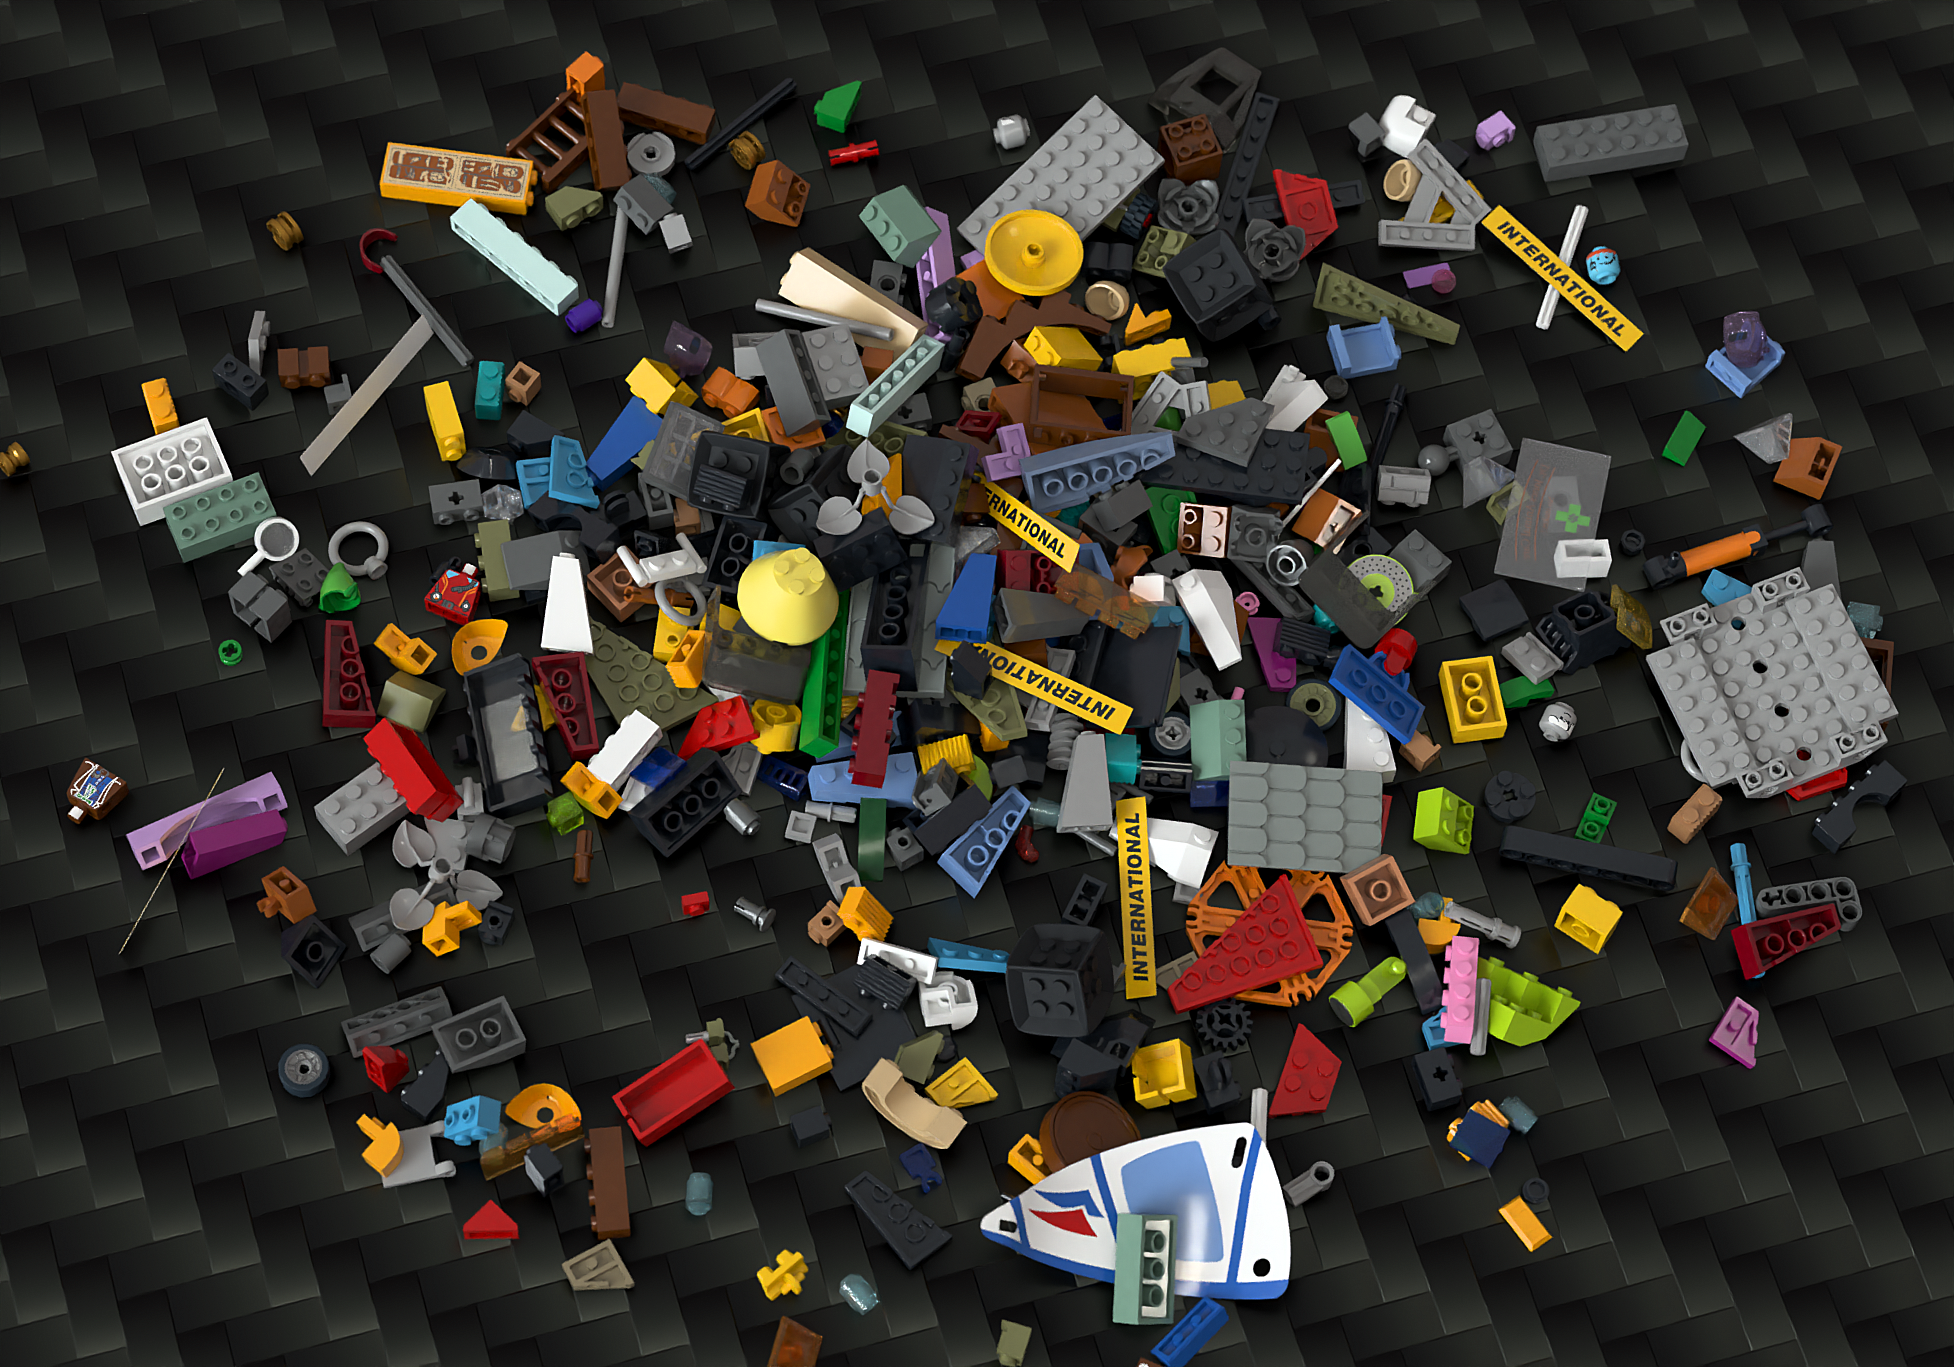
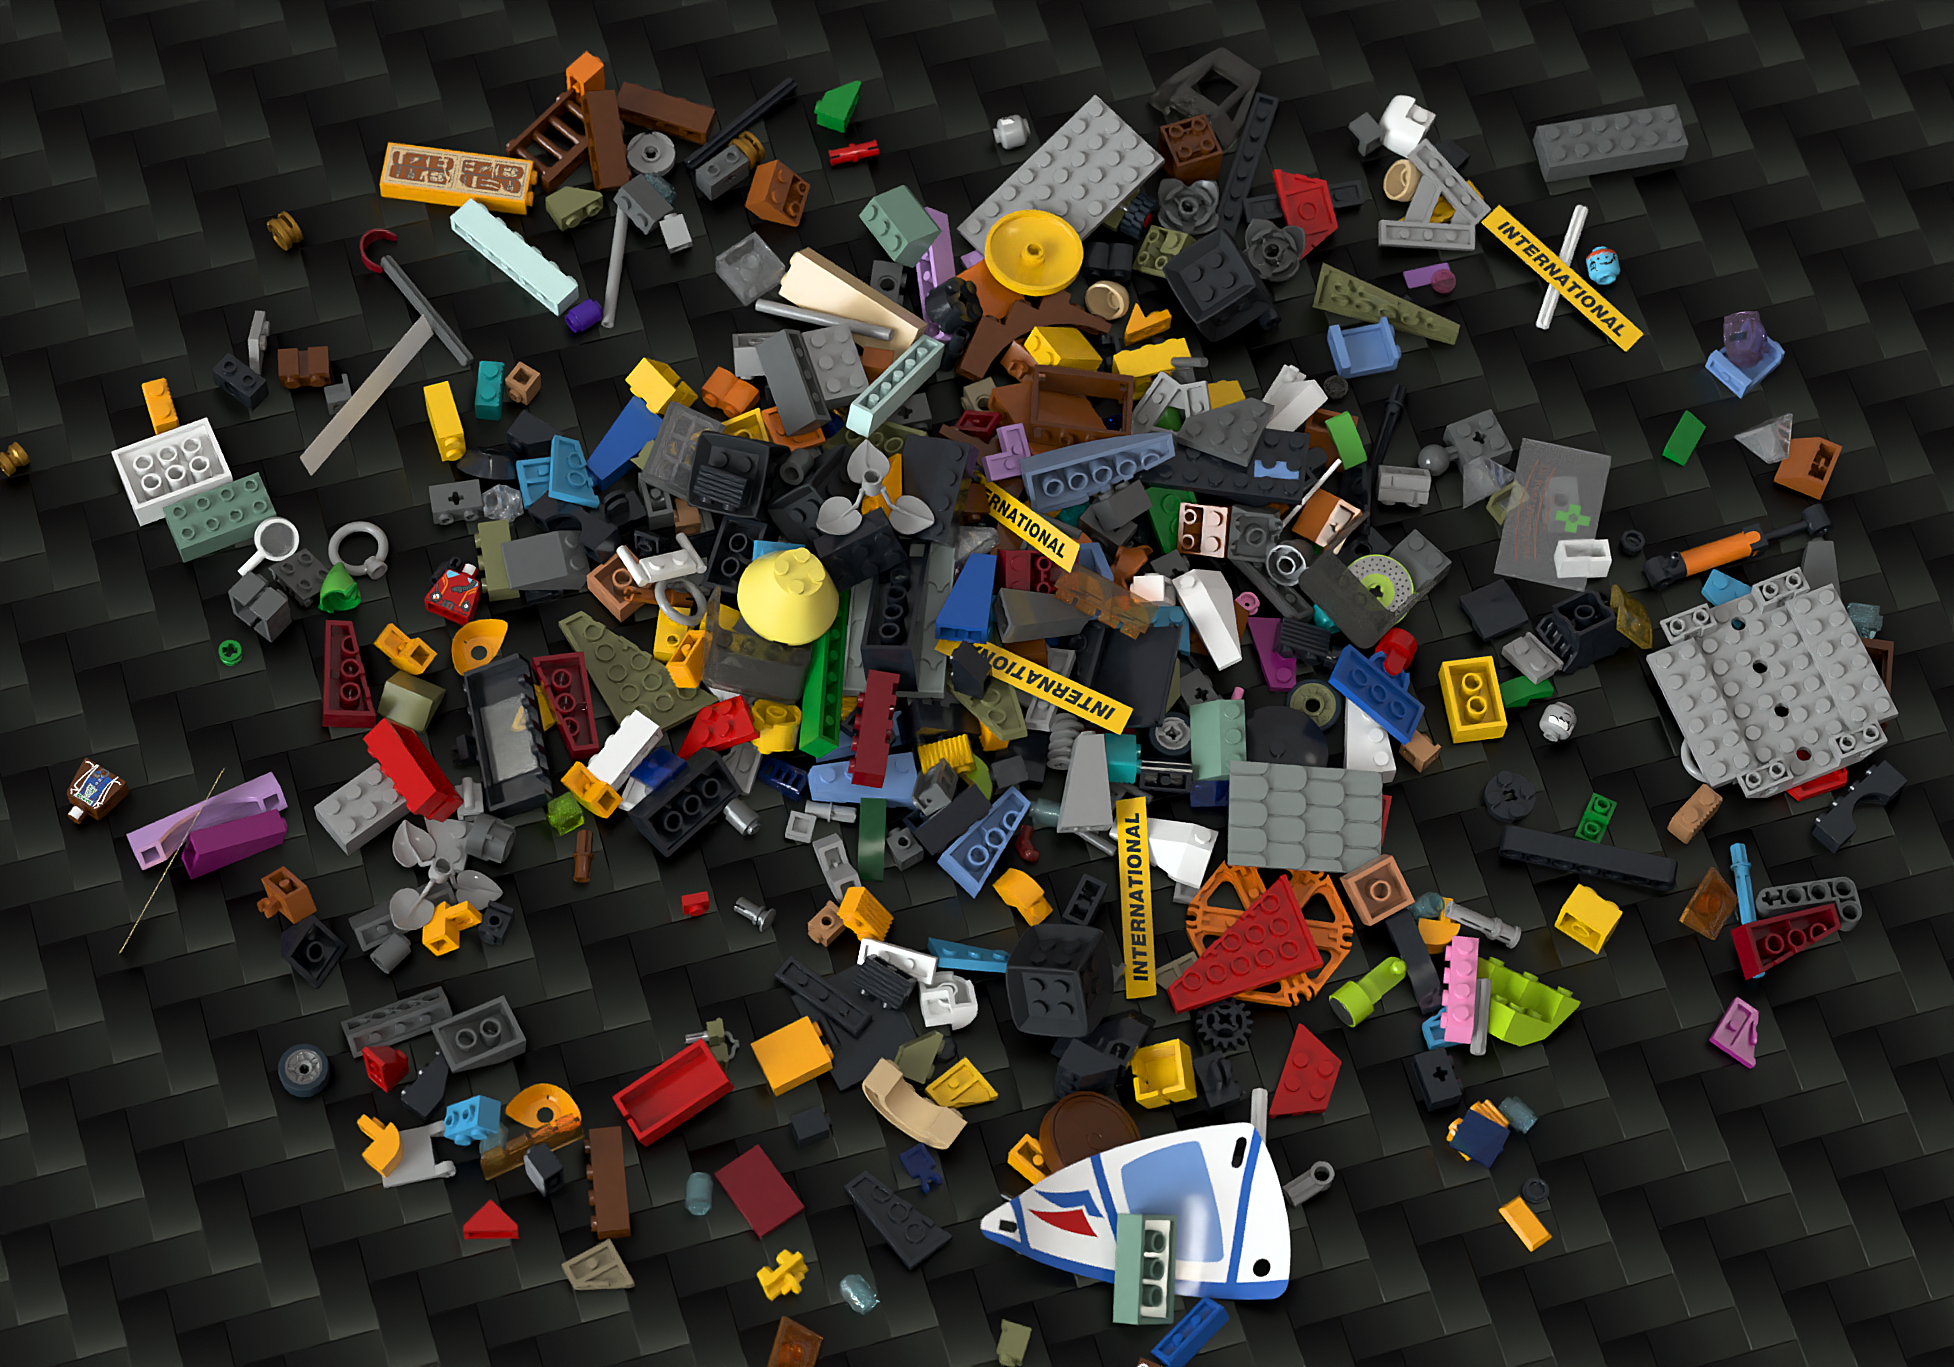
white slope [541,553,595,656] -> none
clear purple helmet [664,321,712,378] -> none
lime slope [1413,787,1474,854] -> none
lavender brick [1475,111,1516,150] -> none
none -> dark grey brick [696,144,749,201]
none -> dark red tile [714,1145,804,1239]
none -> clear brick [716,232,785,306]
none -> light orange brick [993,868,1053,926]
none -> medium blue sticker [1254,460,1299,480]

